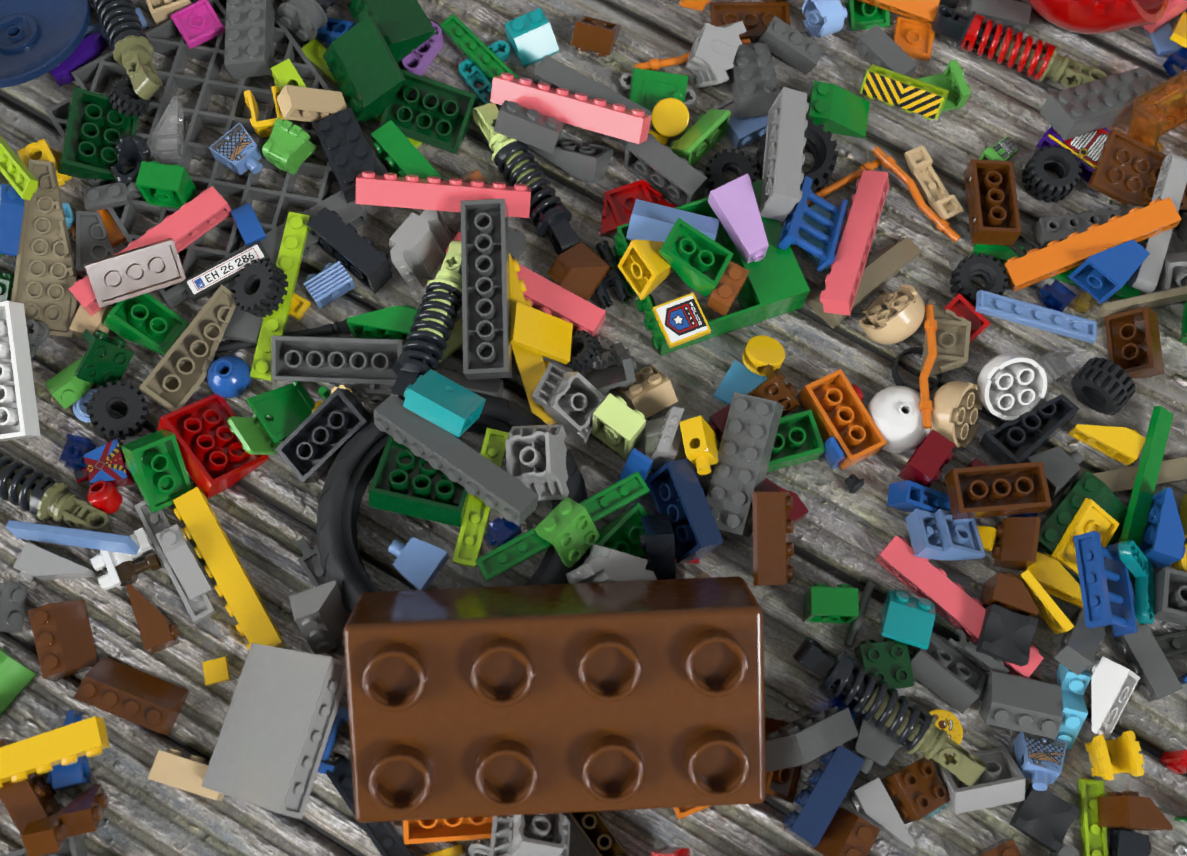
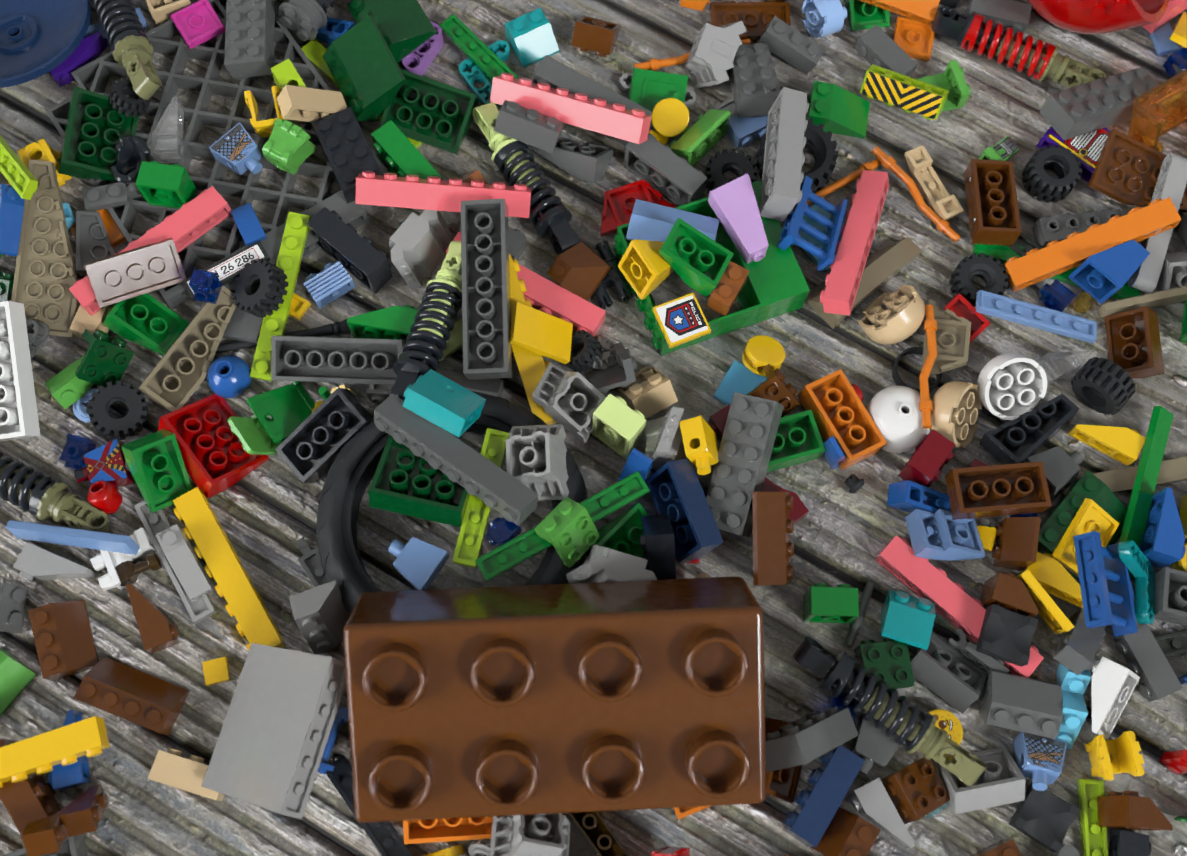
none -> clear blue brick [189,269,223,304]

